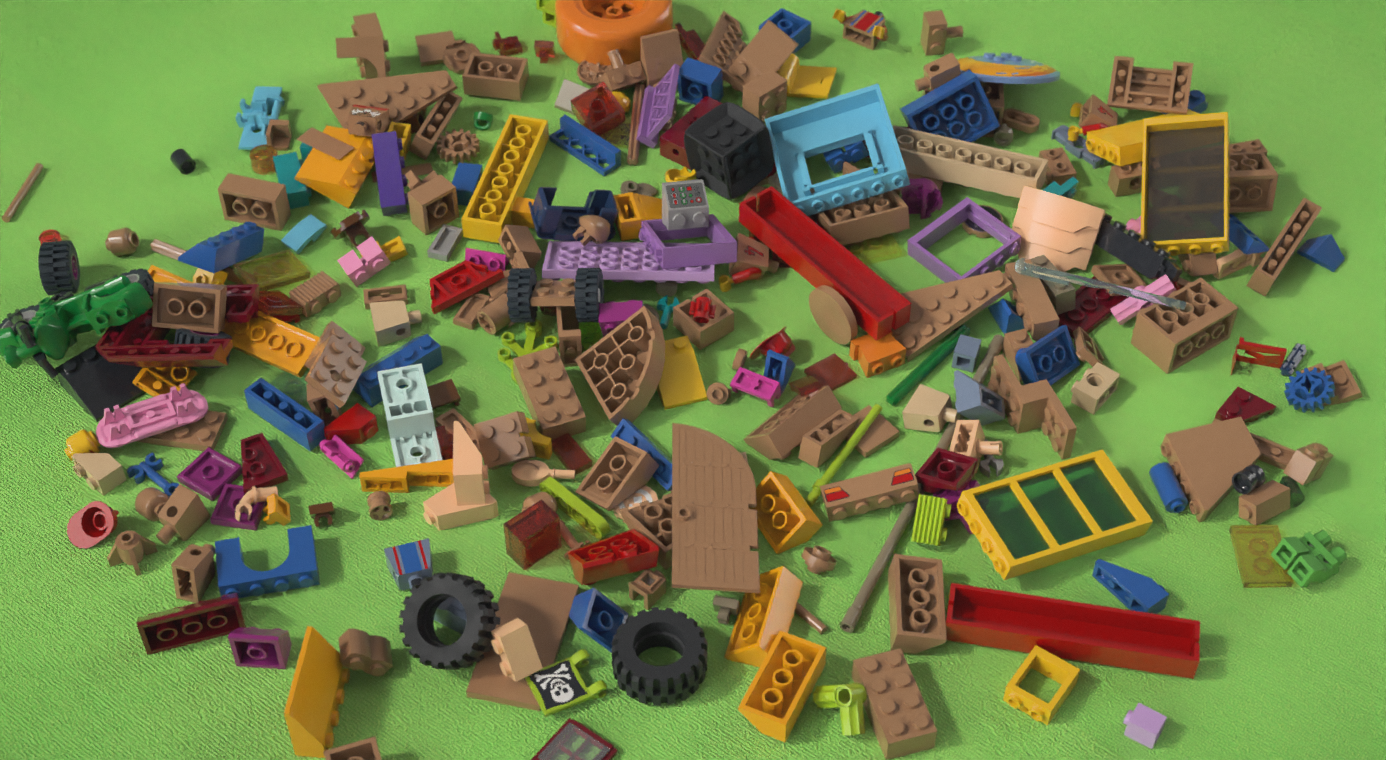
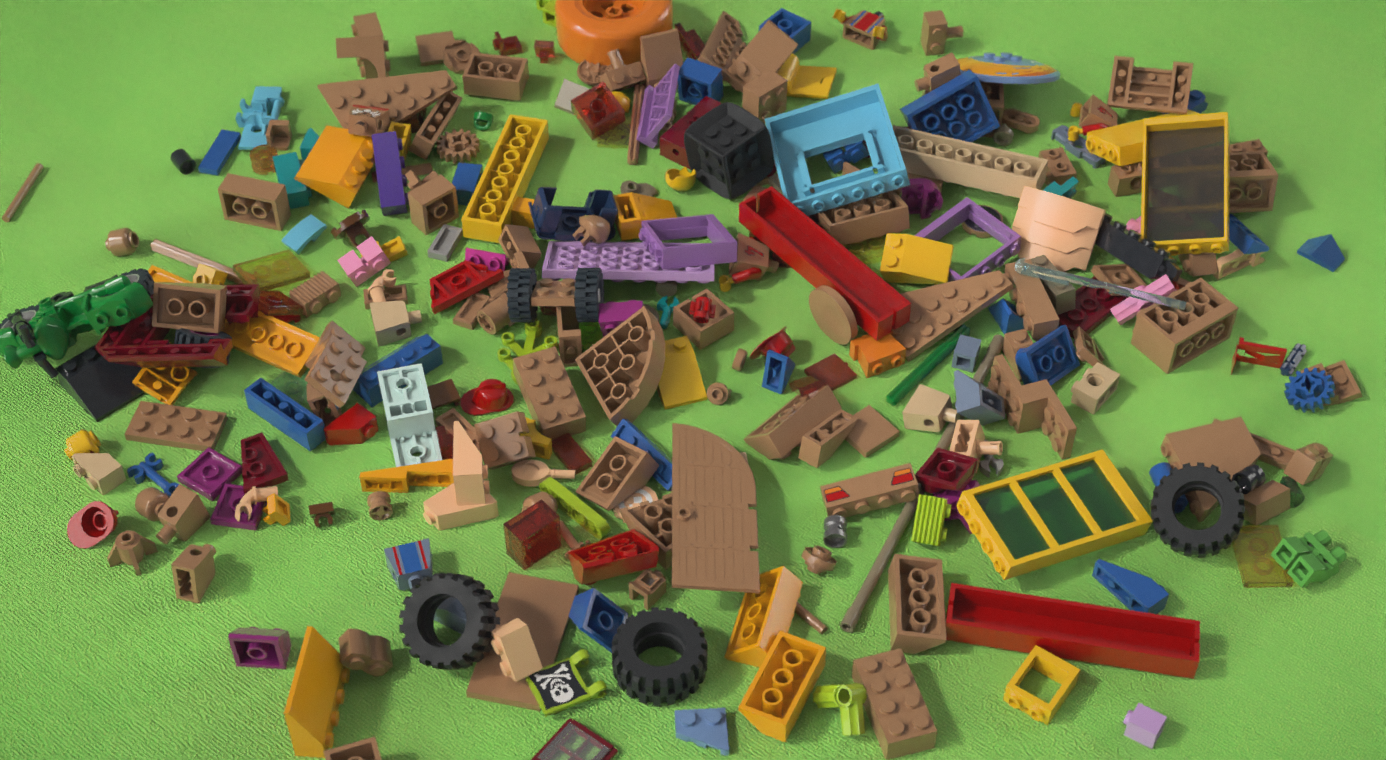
black wheel [38,240,80,295] -> none
clear red tile [39,229,62,244] -> none
bright pink piece [96,383,209,448] -> none
dark red slope [136,593,246,655] -> none
blue slope [178,222,265,273] -> none
blue arch [215,525,320,598] -> none
medium nougat sticker [297,127,354,160] -> none
dark pink hinge [319,435,364,479] -> none
blue fence [549,114,621,177] -> none
light grey slope [662,179,709,230] -> none
dark tan tile [713,595,740,625] -> none
dark pink hinge [730,367,781,407] -> none
light orange slope [748,471,823,554] -> none
lime bar [805,404,882,507] -> none
dark red wing [1215,386,1276,423] -> none
medium nougat brick [1247,198,1322,296] -> none
none -> blue tile [198,129,241,176]
none -> light nougat piece [367,269,396,302]
none -> red piece [460,379,514,415]
none -> medium blue wing [674,708,729,756]
none -> flat silver wheel [823,515,847,548]
none -> yellow slope [880,233,954,284]
none -> black tyre [1151,462,1245,558]

